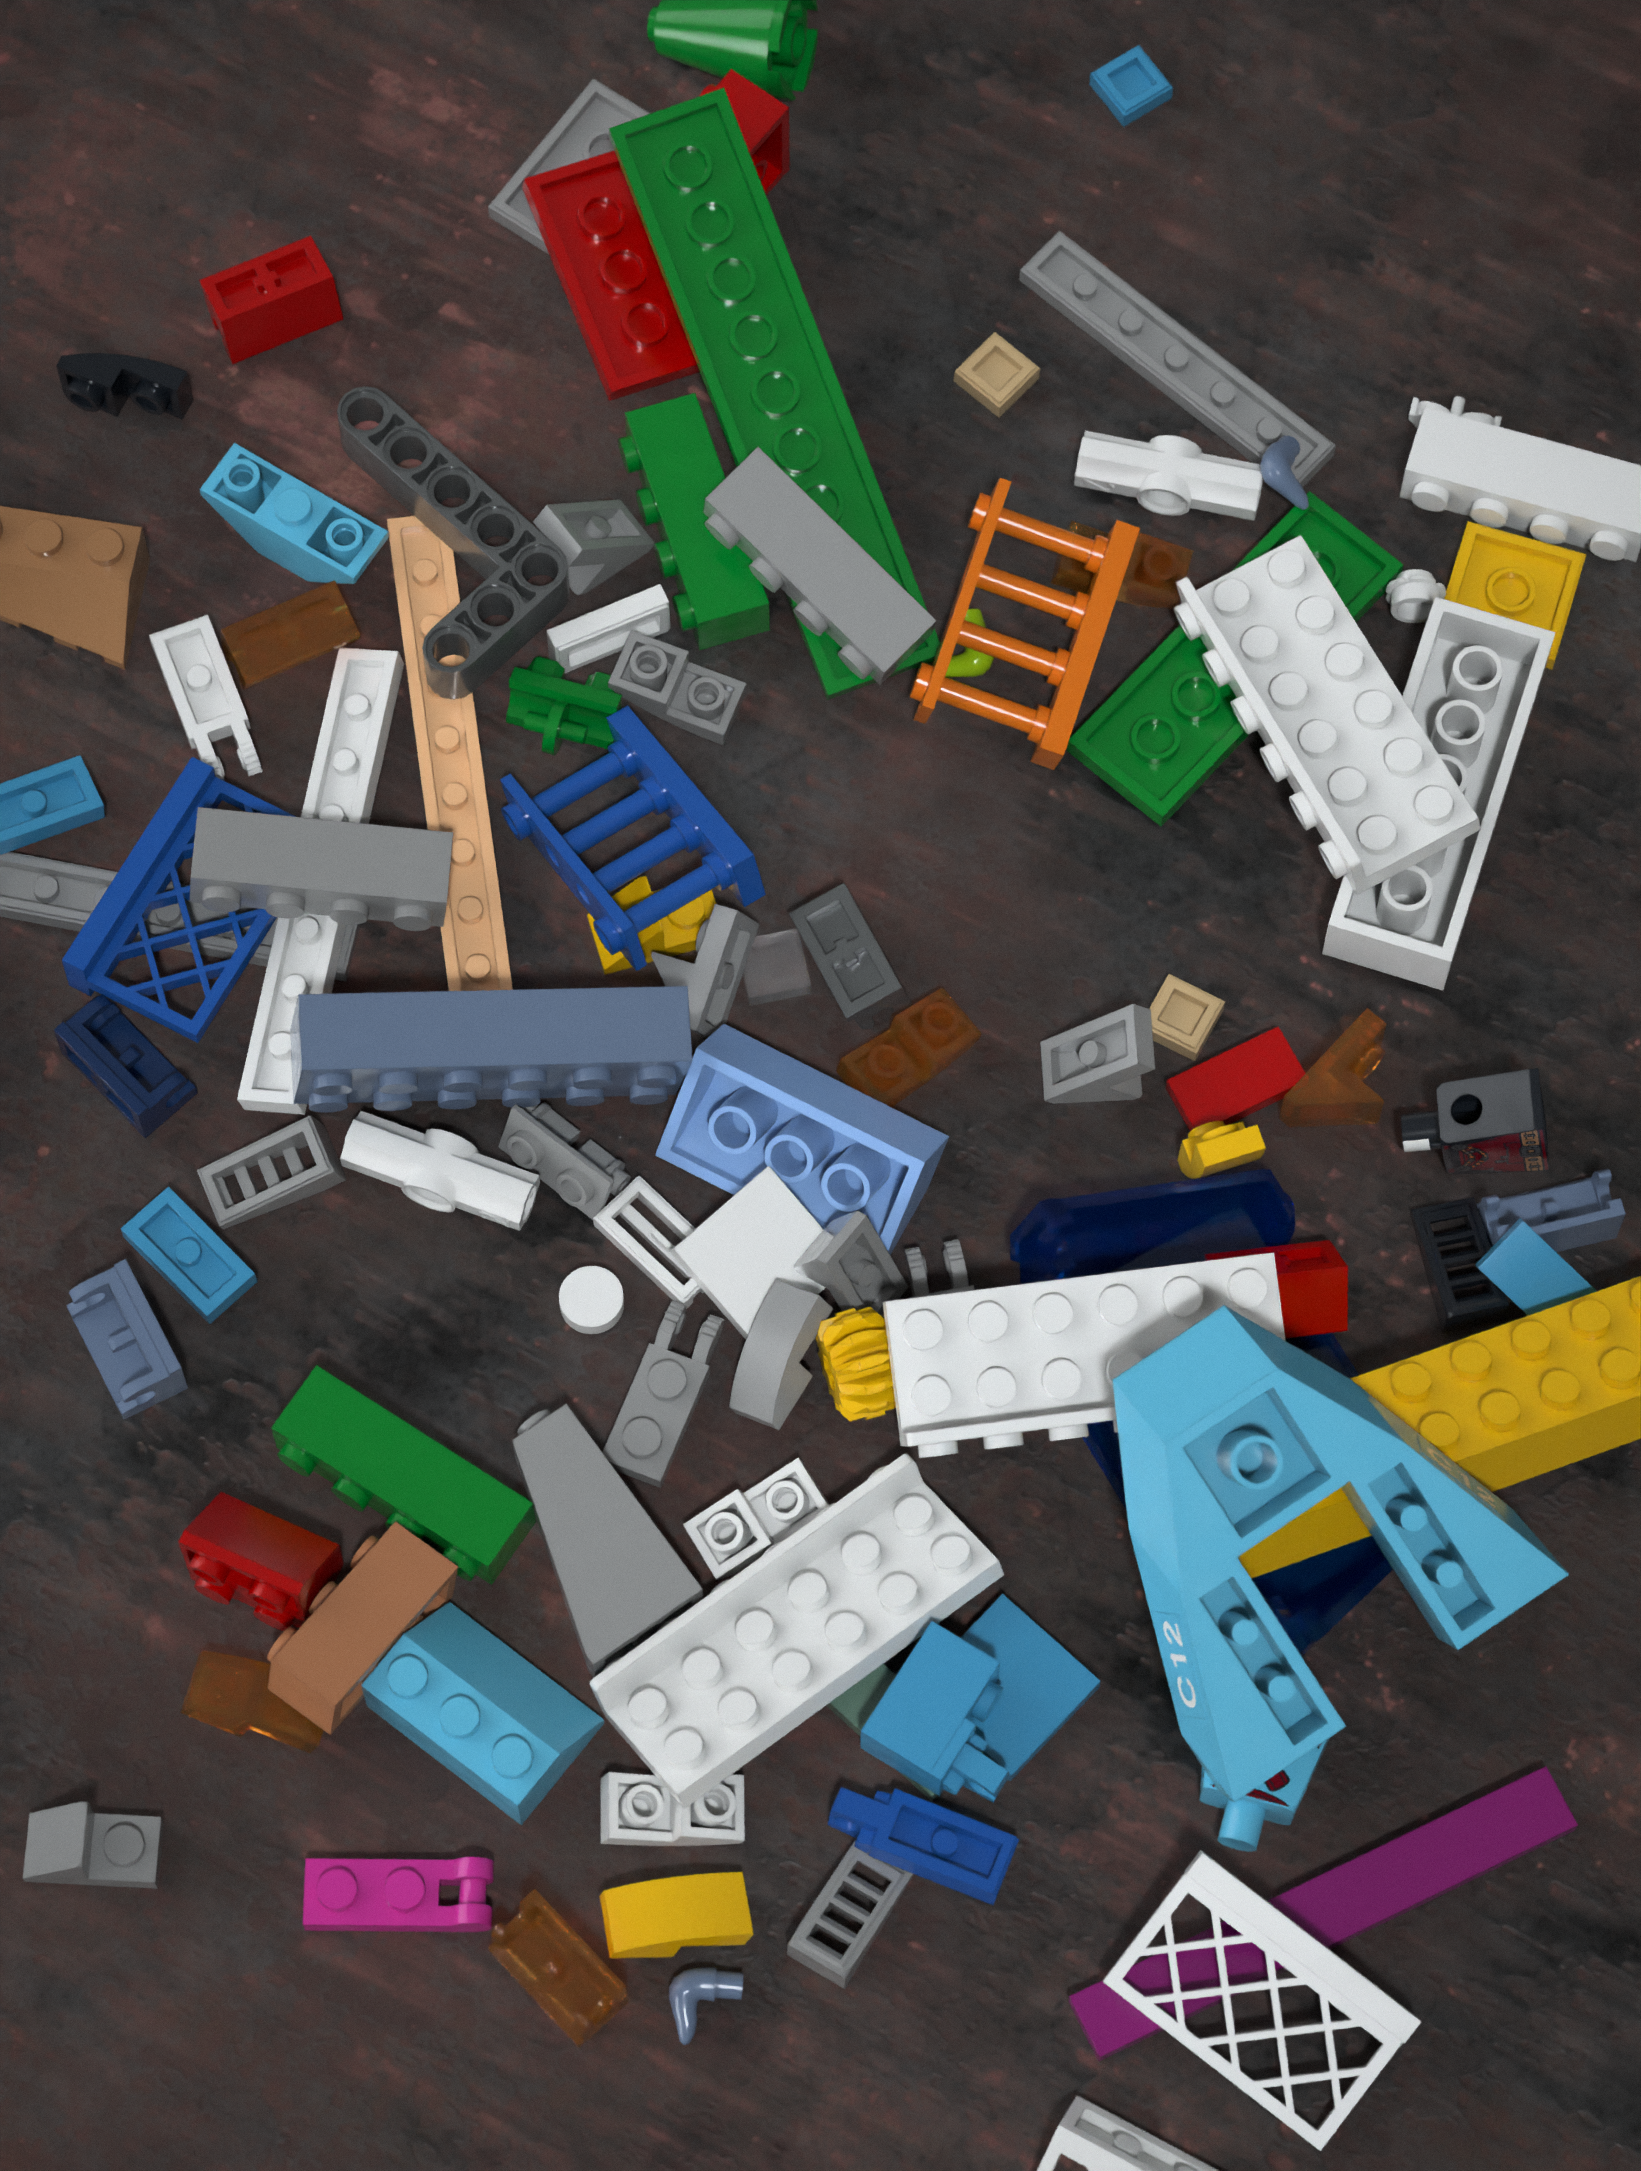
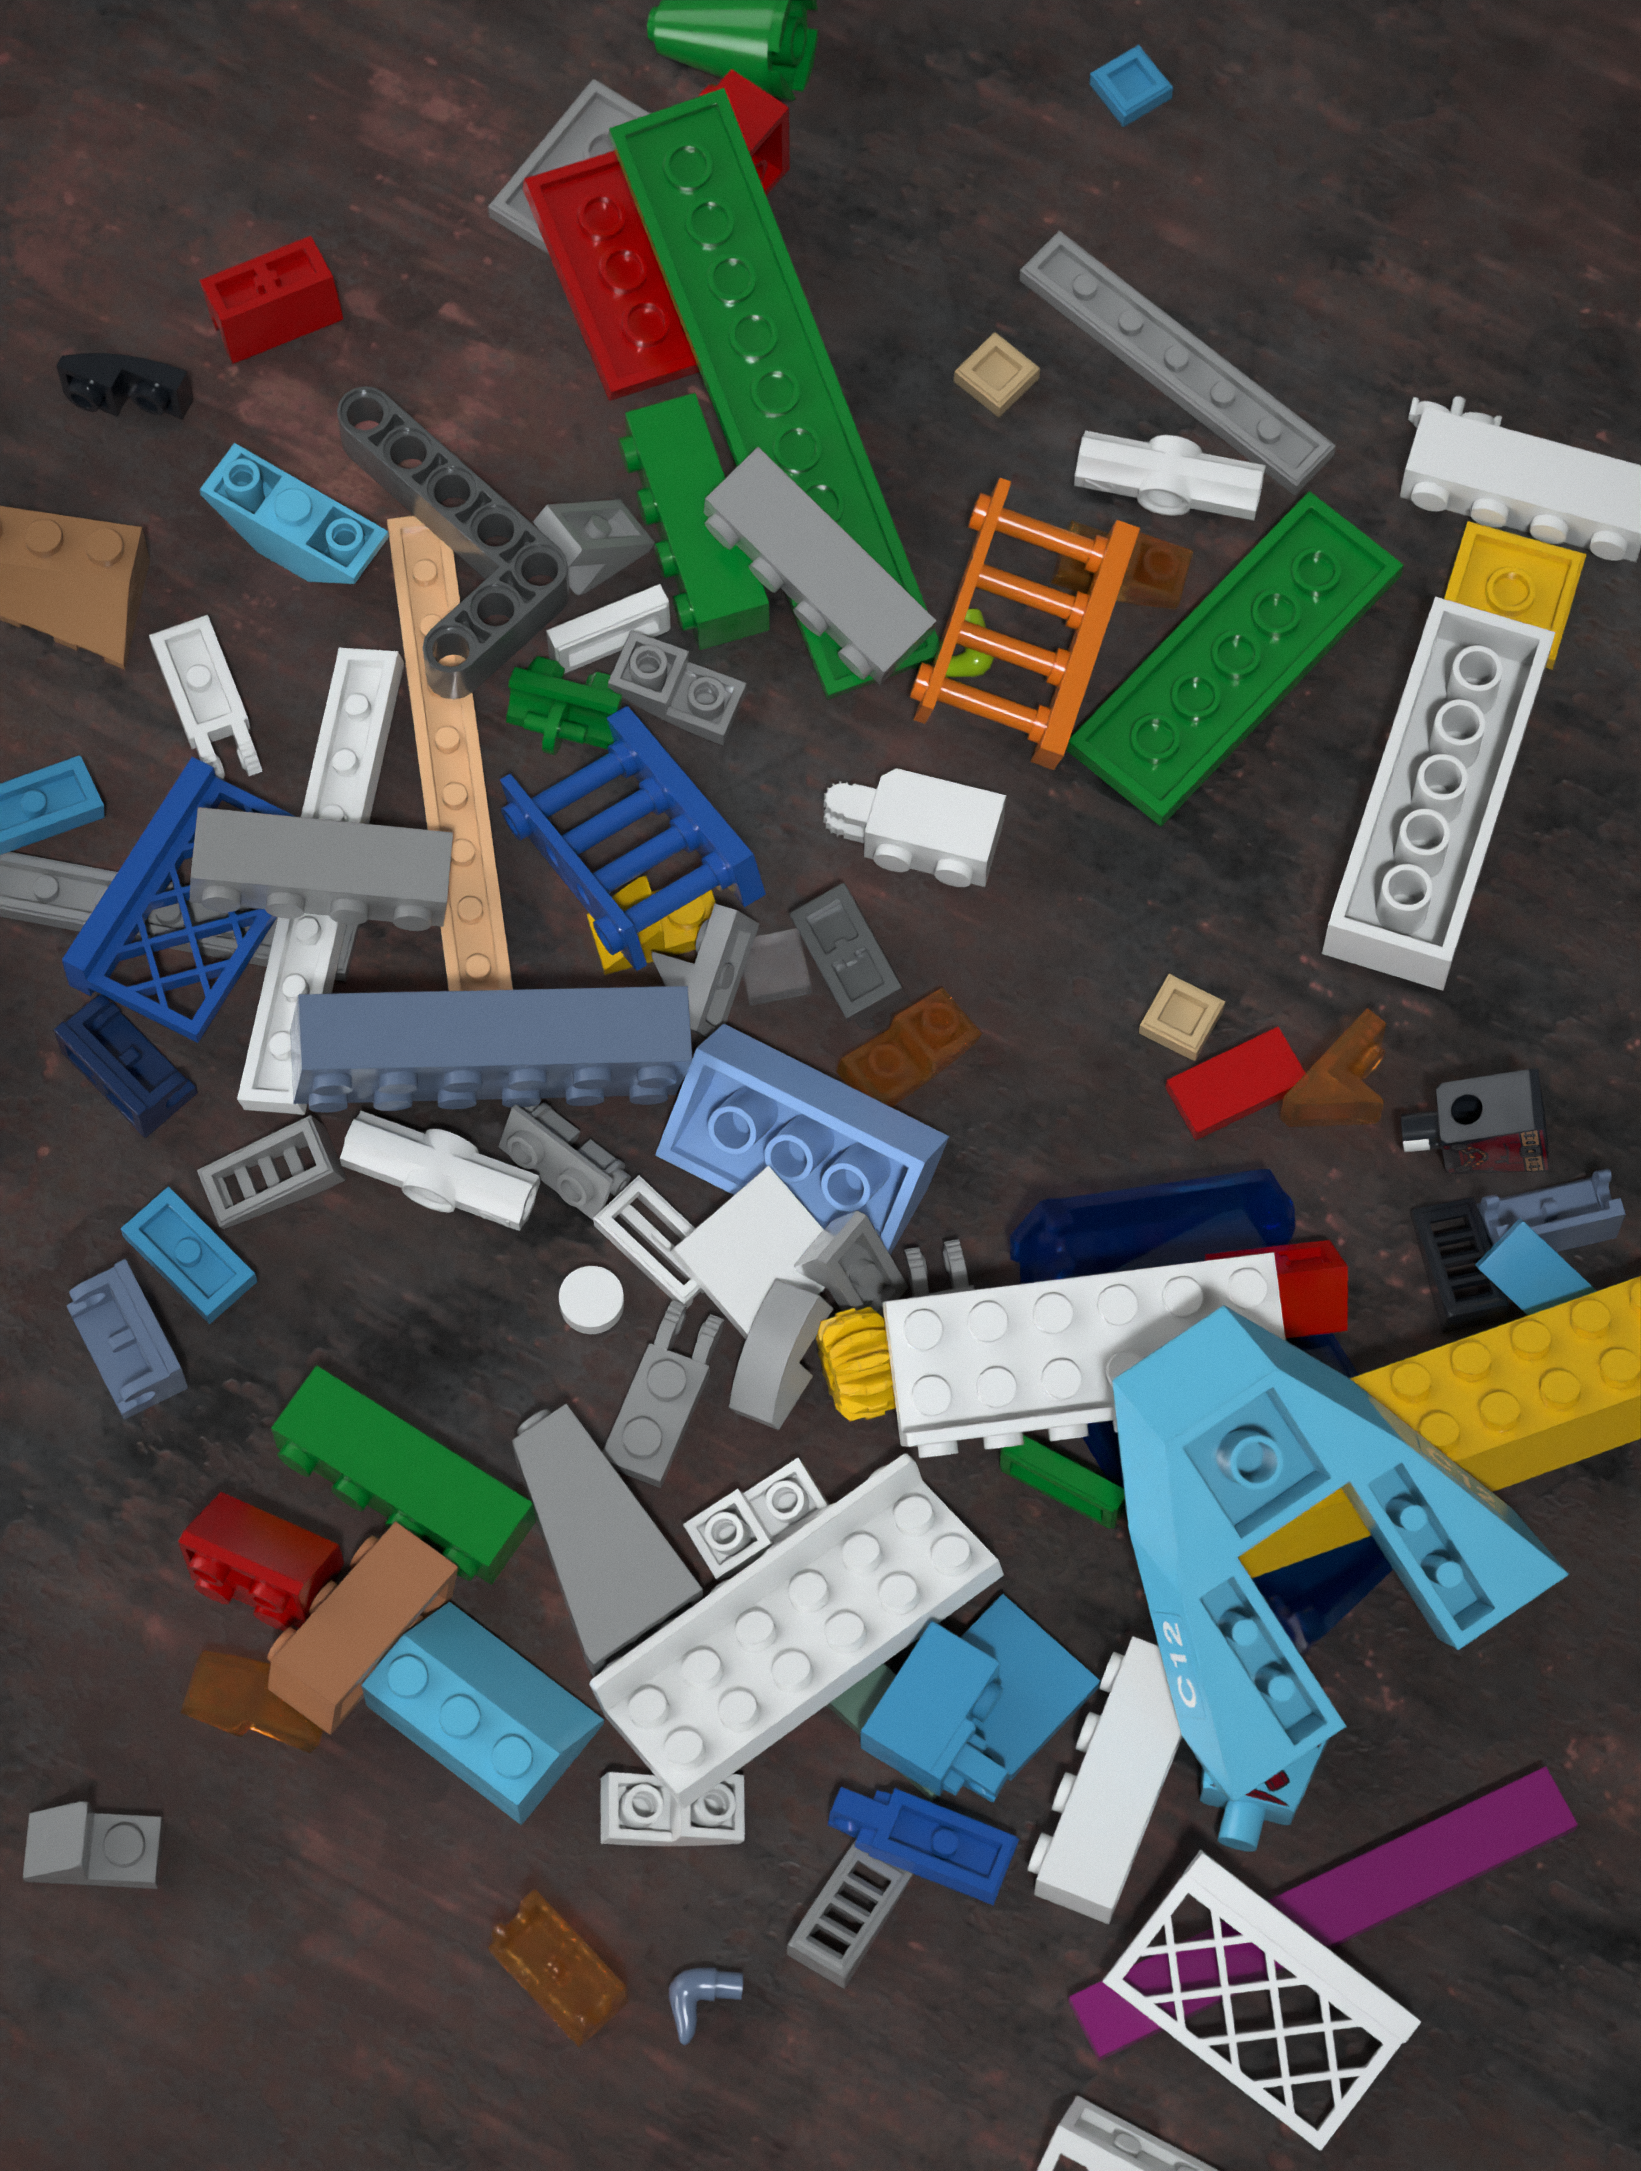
clear orange hinge [221,580,361,690] -> none
dark pink plate [303,1857,494,1932] -> none
yellow slope [600,1872,753,1958] -> none
light grey slope [1040,1004,1155,1104] -> none
white bracket [1174,535,1481,895] -> none
yellow slope [1177,1121,1266,1179] -> none
sand blue animal [1260,436,1309,510] -> none
white plate [1386,569,1446,623] -> none
none -> white hinge [823,768,1006,887]
none -> green tile [999,1435,1126,1529]
none -> white brick [1028,1636,1182,1924]

